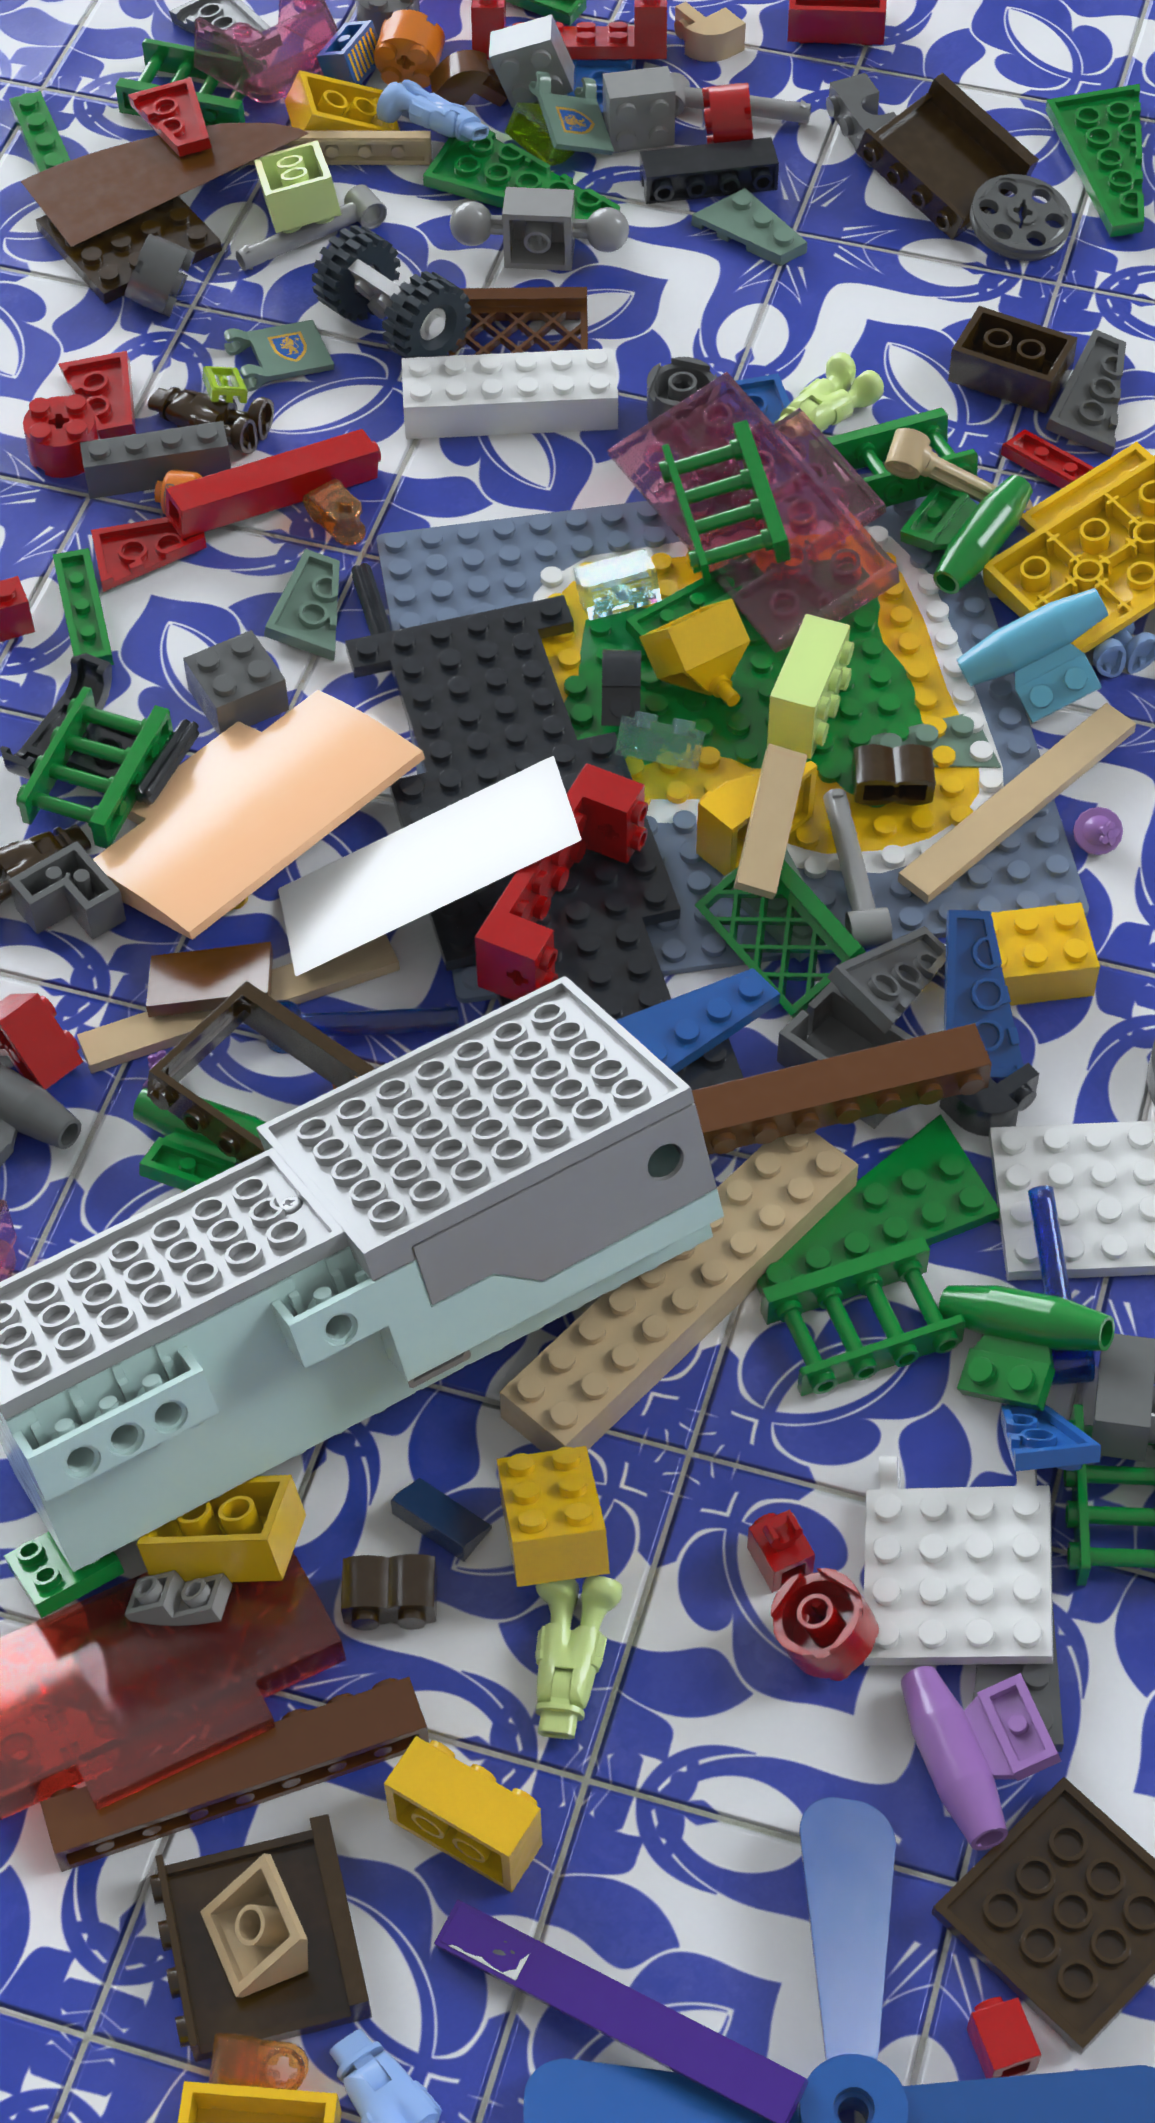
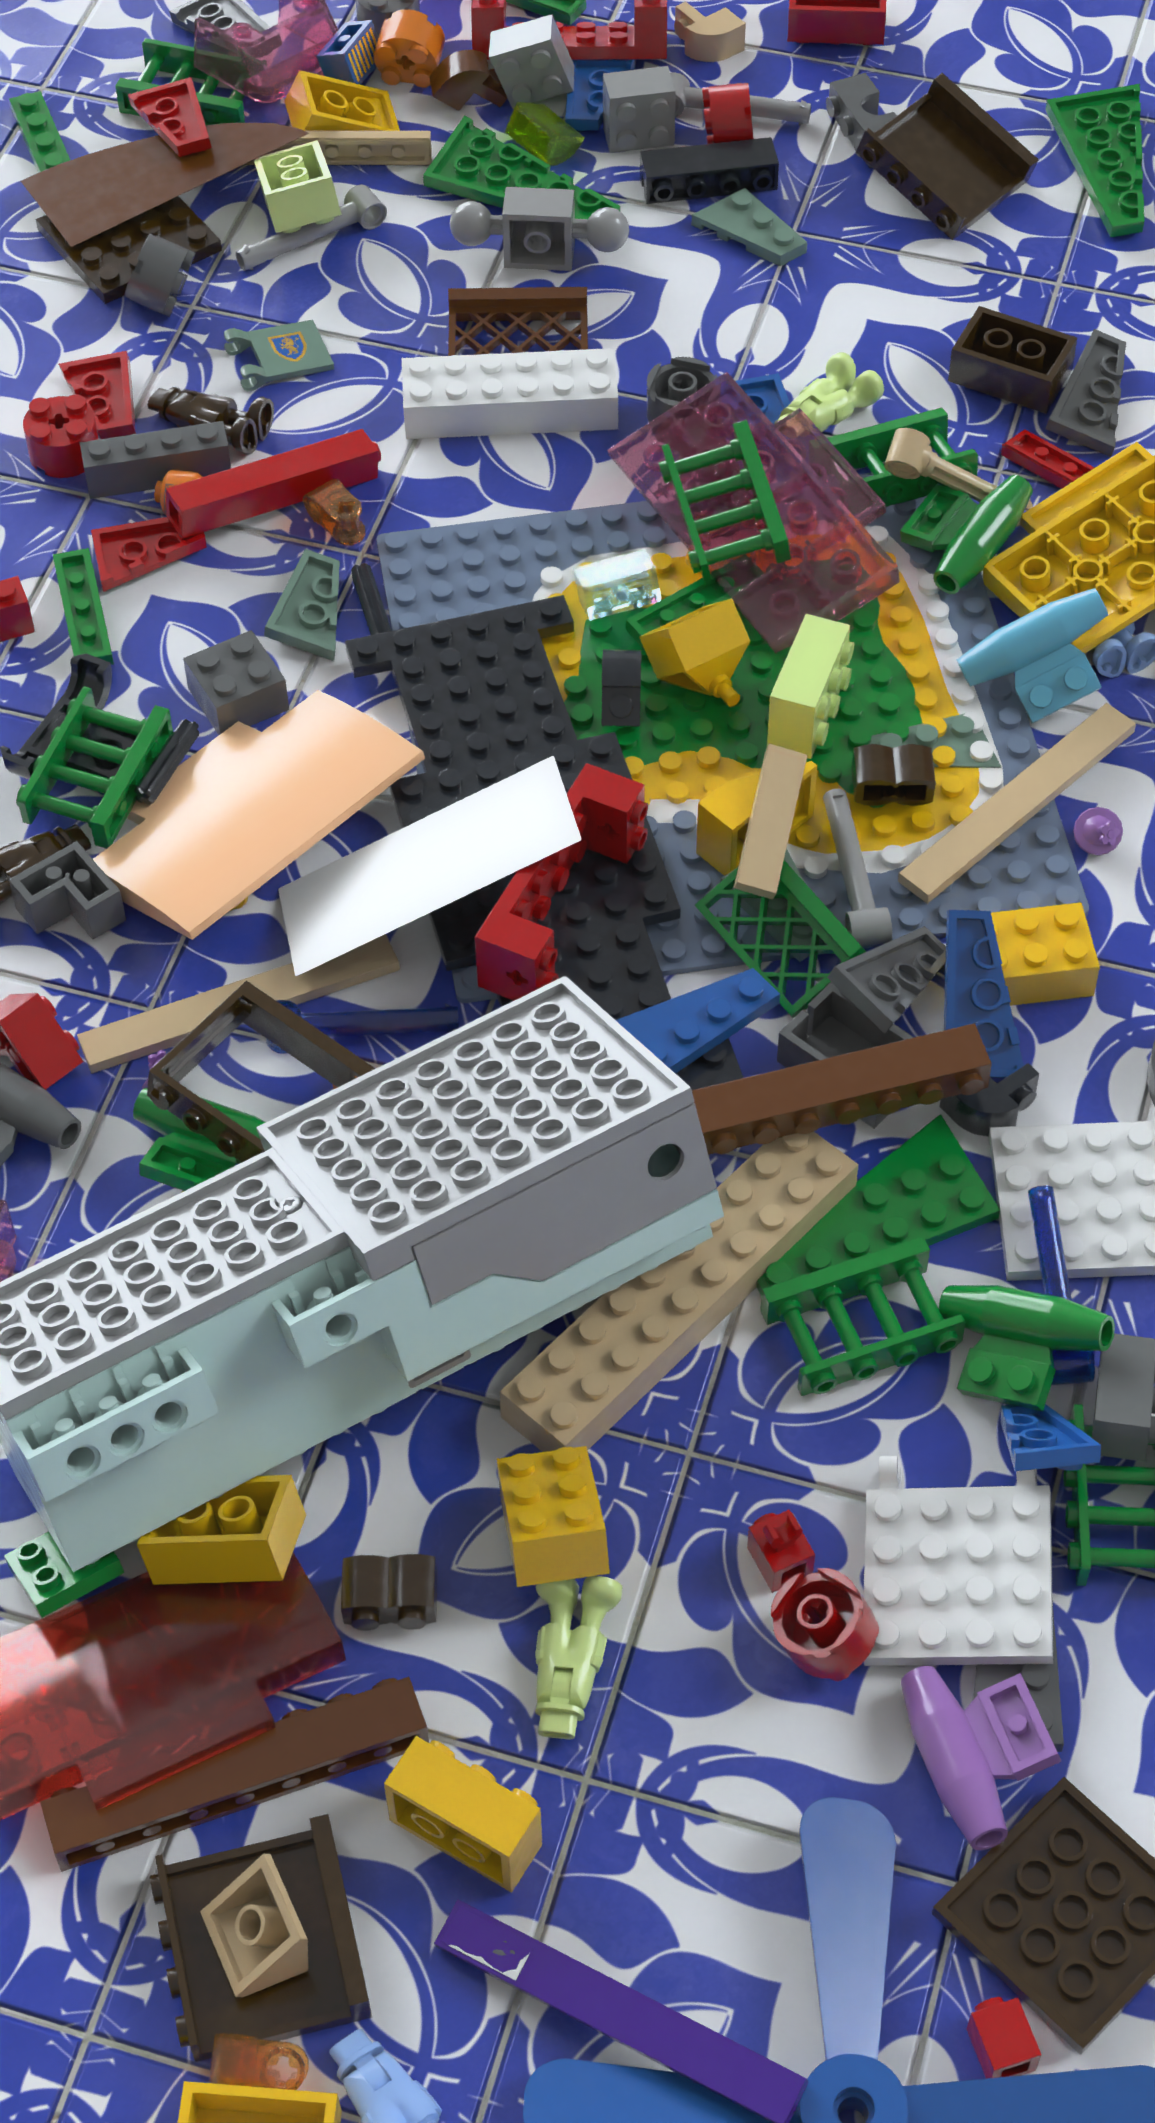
light grey slope [125,1570,233,1626] -> none
reddish brown tile [146,942,273,1018] -> none
lime tile [202,366,248,403] -> none
black plate [312,225,471,358] -> none
light blue piece [376,79,489,141] -> none
dark blue slope [391,1478,492,1562] -> none
sand green flag [529,71,614,155] -> none
clear light blue brick [615,711,705,771] -> none
dark grey wedge [969,174,1072,261] -> none

